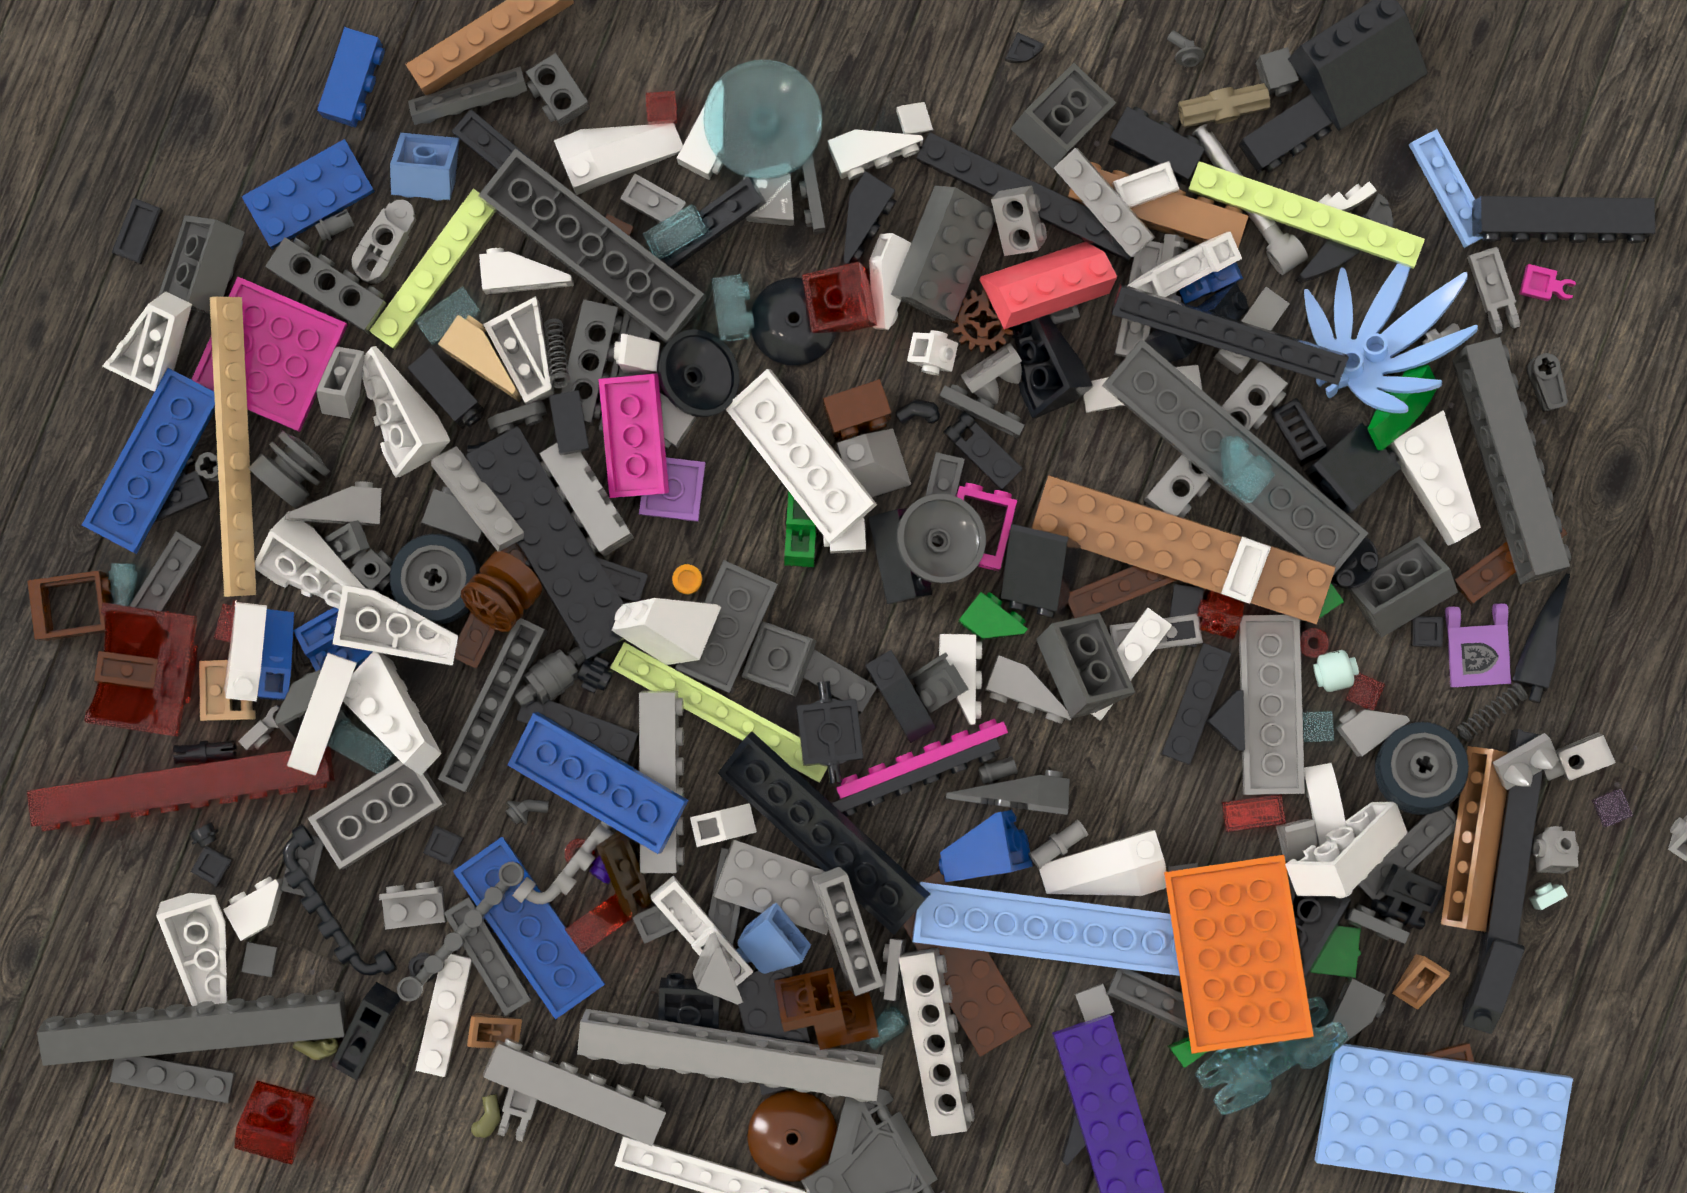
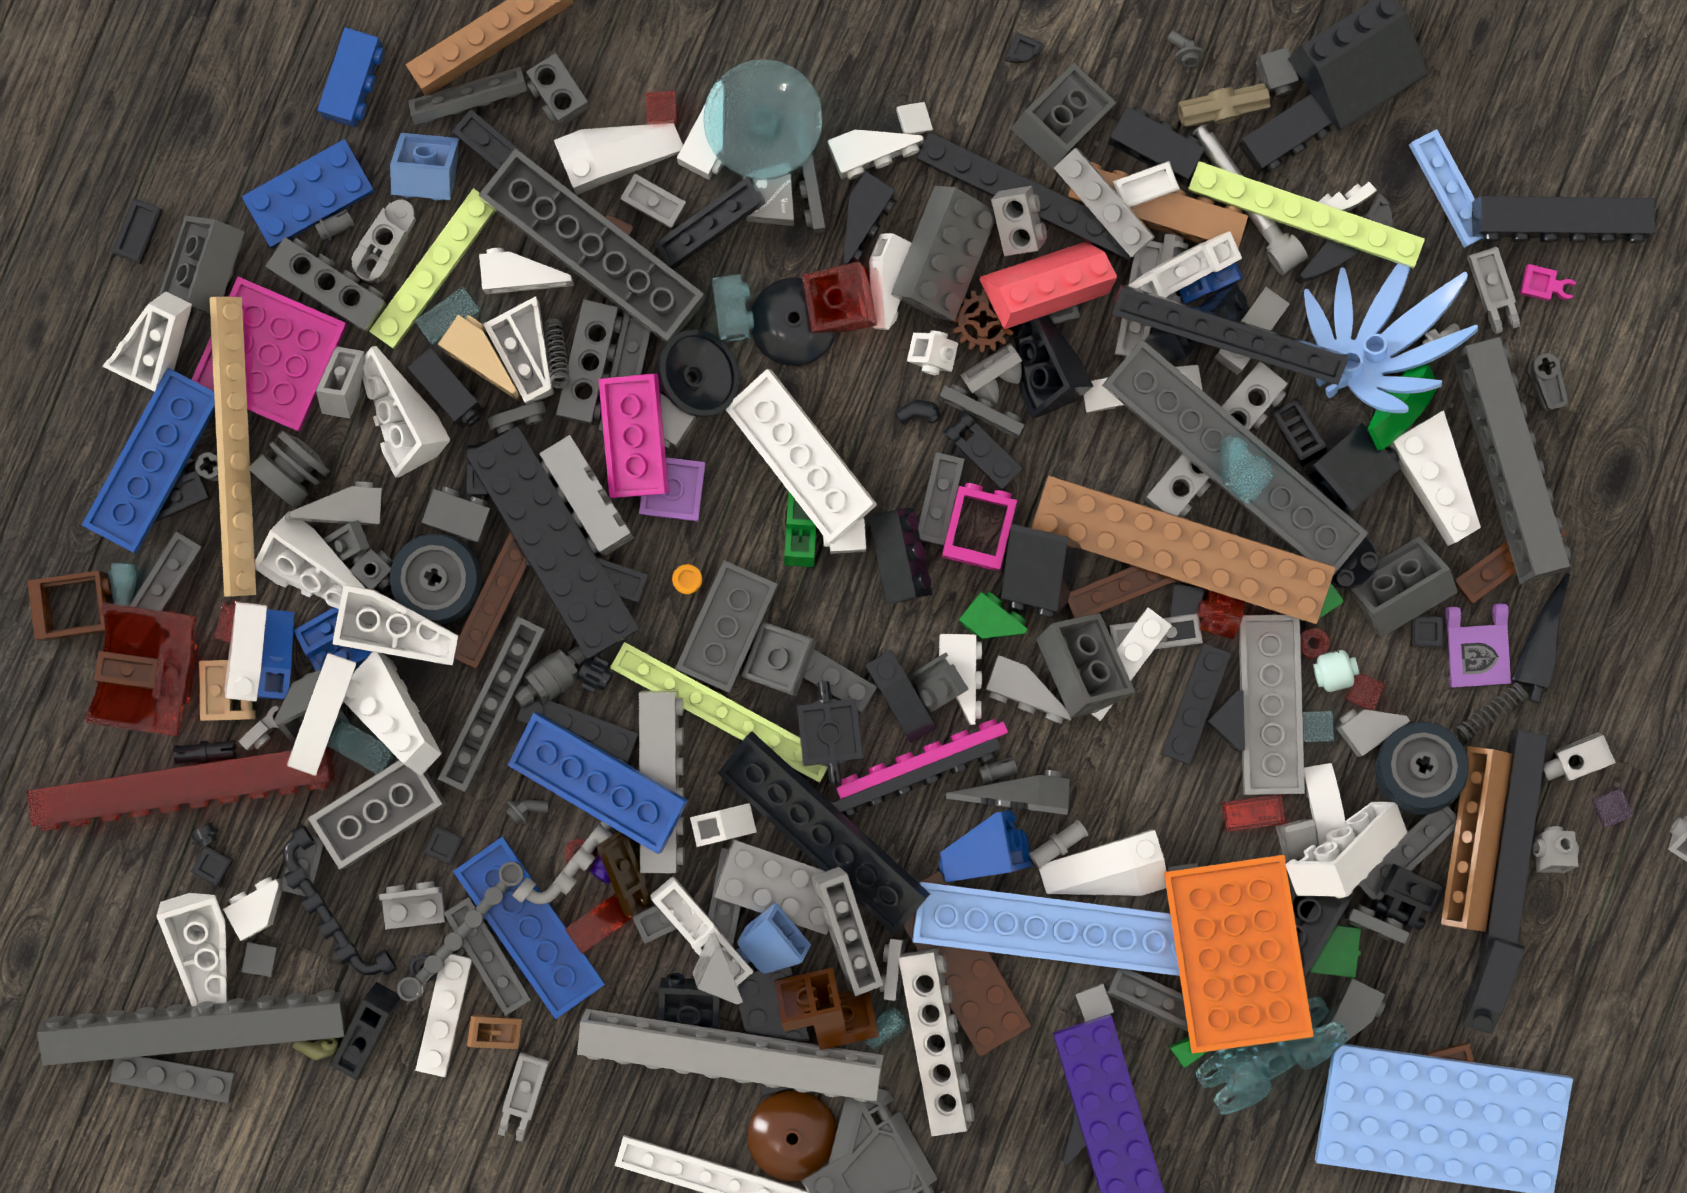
clear red slope [234,1080,315,1165] -> none
light grey plate [431,446,524,551] -> none
reddish brown wheel [461,551,542,632] -> none
olive arm [471,1094,501,1138] -> none
light grey brick [483,1038,666,1146] -> none
black tile [549,390,590,455] -> none
white slope [612,598,721,665] -> none
white slope [614,334,662,375] -> none
clear light blue tile [643,204,707,260] -> none
reddish brown brick [823,379,891,441] -> none
light grey slope [837,429,911,497] -> none
dark grey dish [897,494,986,584] -> none
white tile [1221,536,1271,604] -> none
medium nougat slope [1392,954,1450,1010] -> none
light grey tile [1492,733,1559,790] -> none
light aqua plate [1529,882,1568,910] -> none

